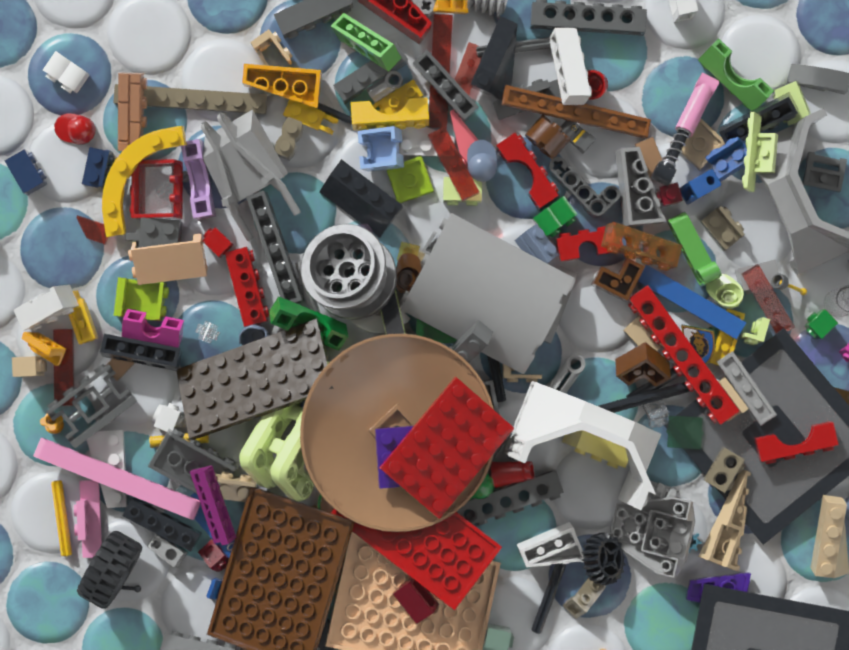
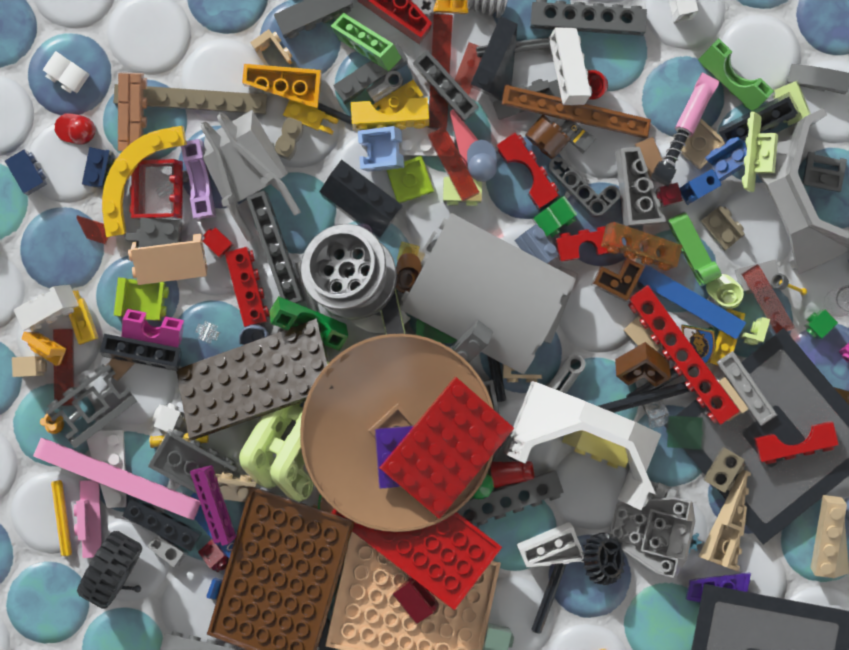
dark tan bracket [562,578,606,619] -> none

